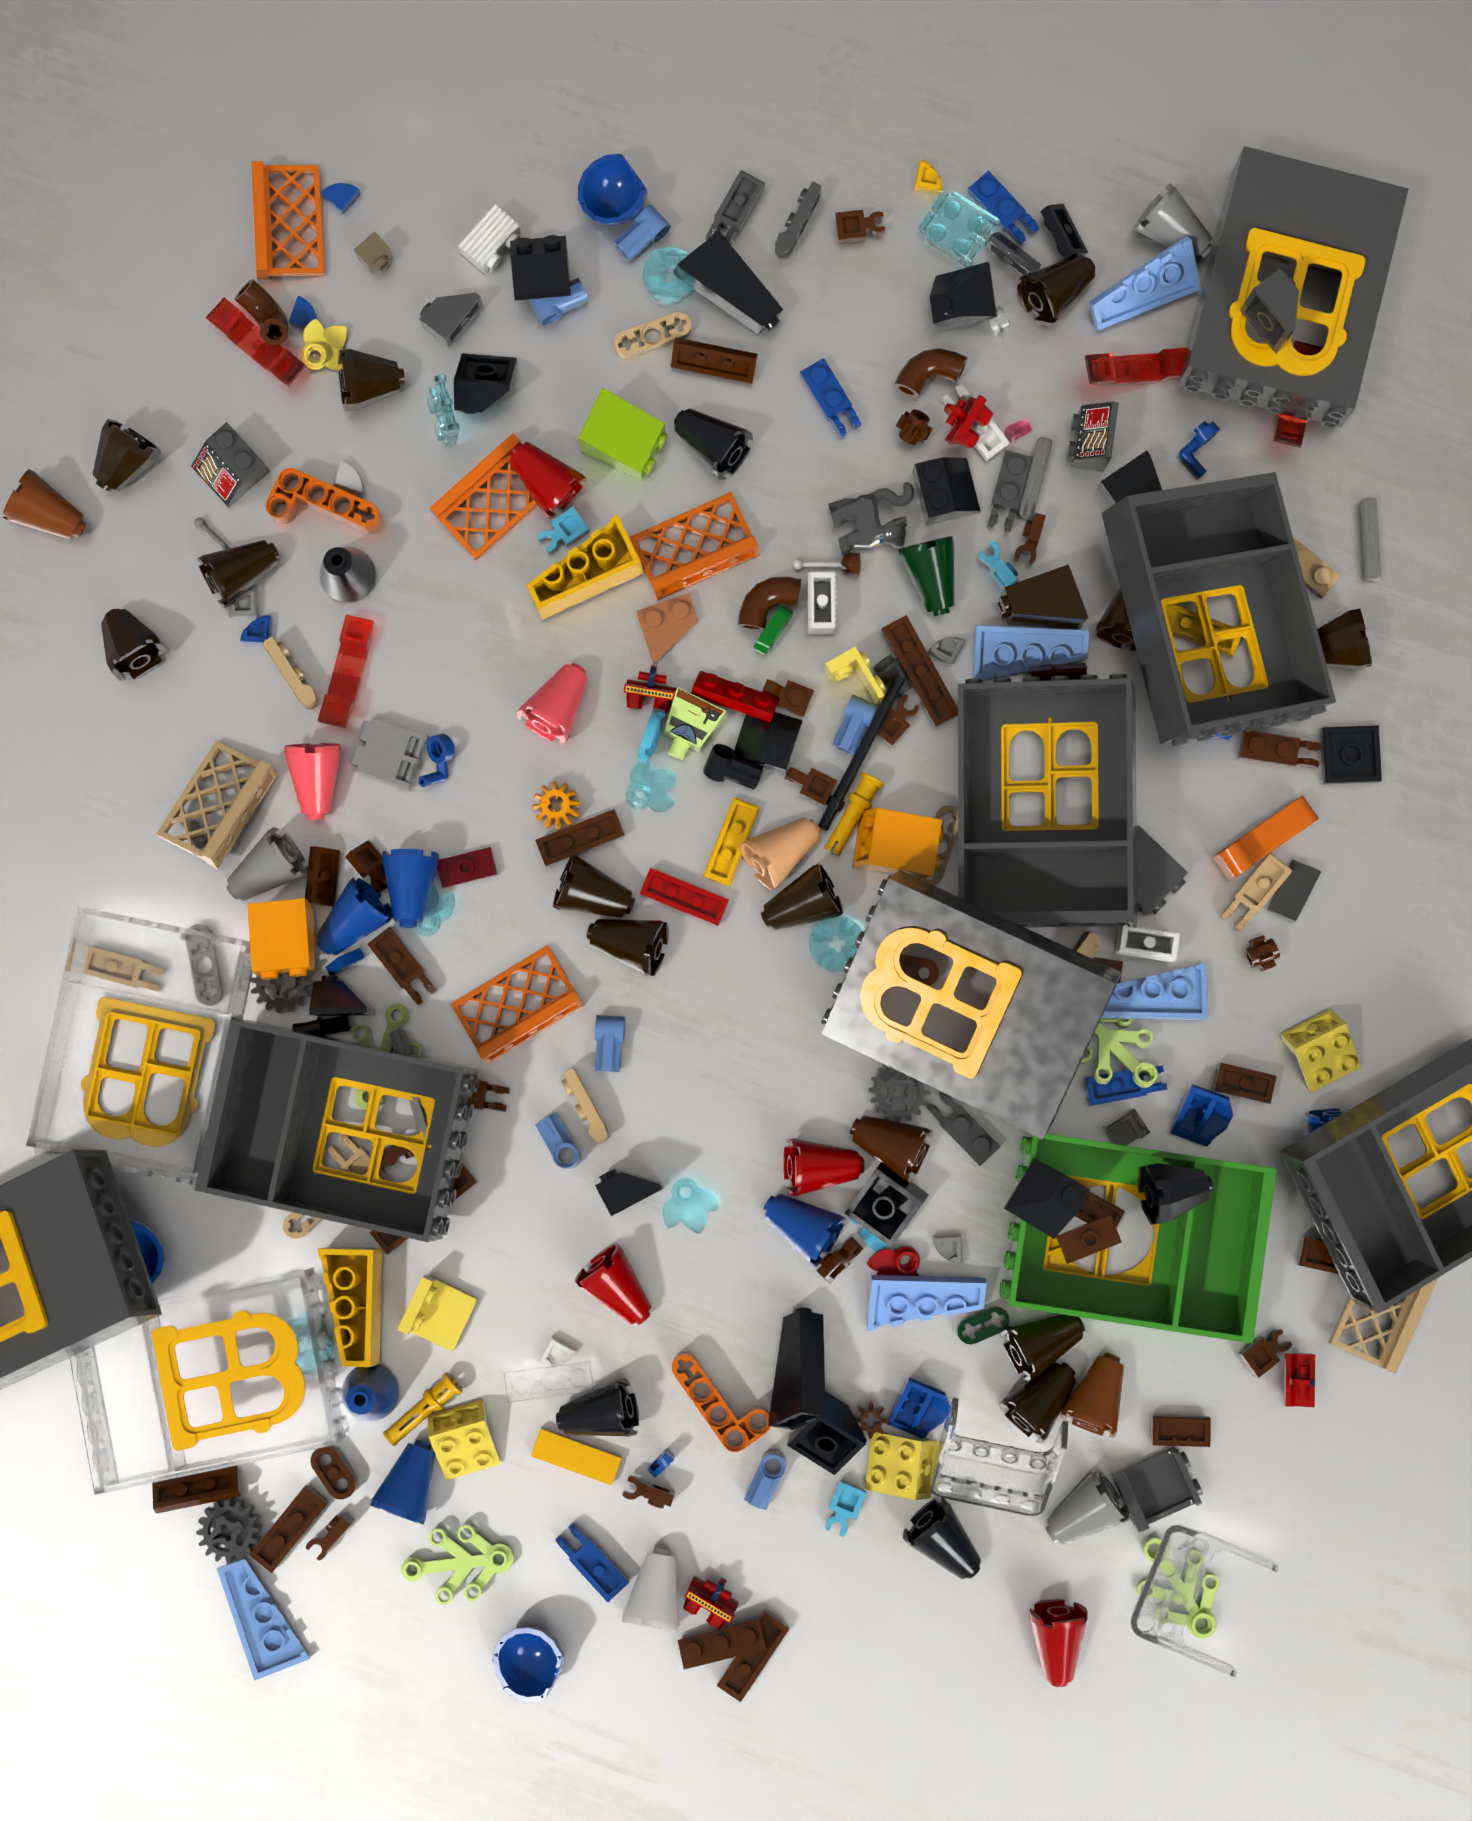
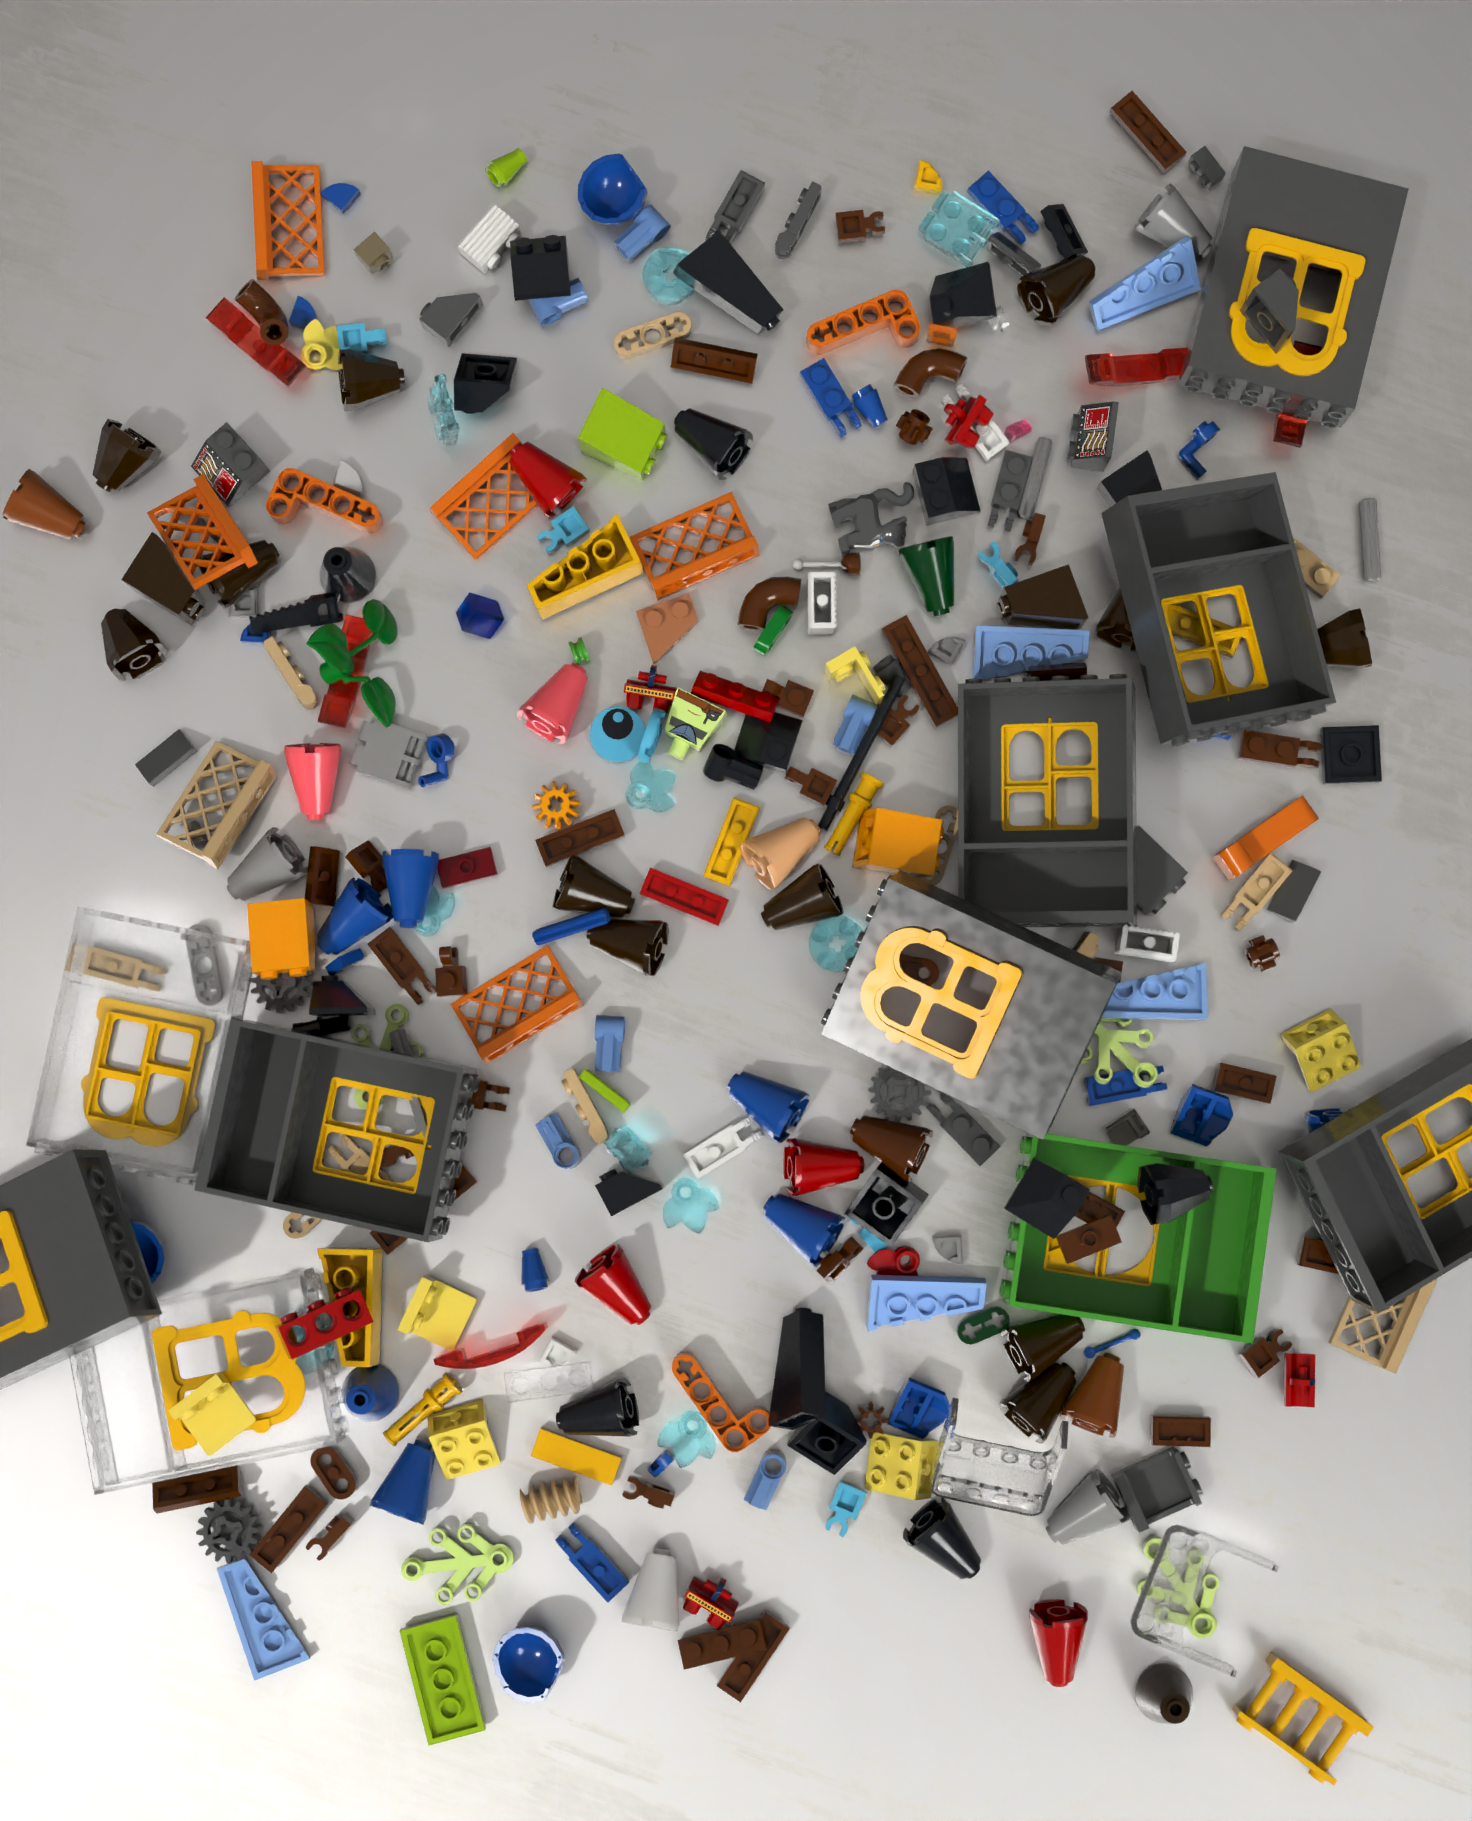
none -> dark brown slope [121,532,206,626]
none -> dark grey slope [135,729,197,787]
none -> orange fence [147,474,258,590]
none -> light yellow bracket [168,1373,257,1456]
none -> black piece [249,592,343,634]
none -> red brick [275,1287,374,1360]
none -> green plant [306,599,397,728]
none -> medium azure plate [336,323,387,353]
none -> lime plate [400,1614,486,1746]
none -> clear red slope [433,1322,548,1369]
none -> reddish brown plate [435,946,467,997]
none -> clear blue panel [456,592,504,639]
none -> lime cone [485,148,528,187]
none -> tan piece [520,1475,582,1524]
none -> blue cone [521,1248,549,1292]
none -> blue axle [532,908,611,945]
none -> bright green bush [568,638,590,665]
none -> lime tile [579,1069,631,1113]
none -> medium azure tile [590,706,645,763]
none -> clear light blue head [604,1124,654,1173]
none -> clear light blue plate [658,1411,715,1468]
none -> white hinge [683,1116,764,1179]
none -> blue cone [728,1071,810,1143]
none -> orange beam [806,290,920,355]
none -> blue cone [852,384,888,428]
none -> clear orange tile [926,323,957,347]
none -> blue hinge [1084,1329,1141,1359]
none -> reddish brown plate [1110,91,1187,173]
none -> dark brown cone [1135,1663,1193,1724]
none -> dark grey piece [1188,146,1226,189]
none -> yellow fence [1232,1651,1374,1785]

